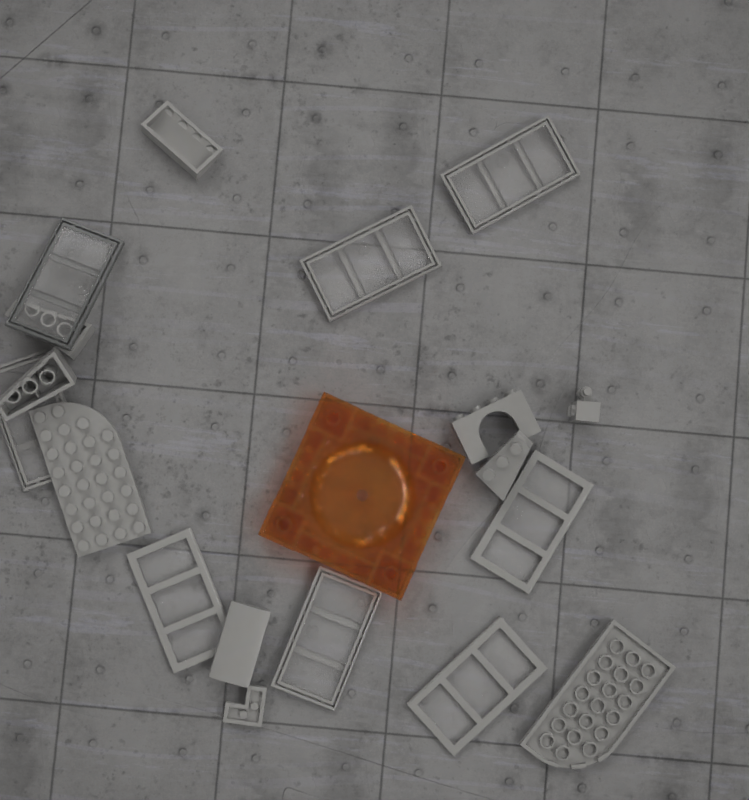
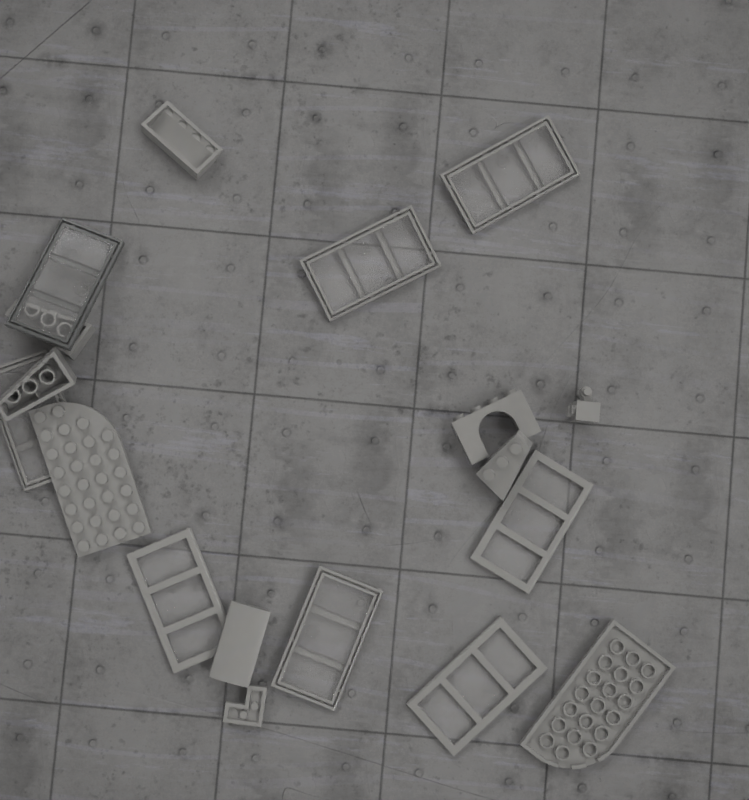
clear orange brick [258,392,466,601] -> none

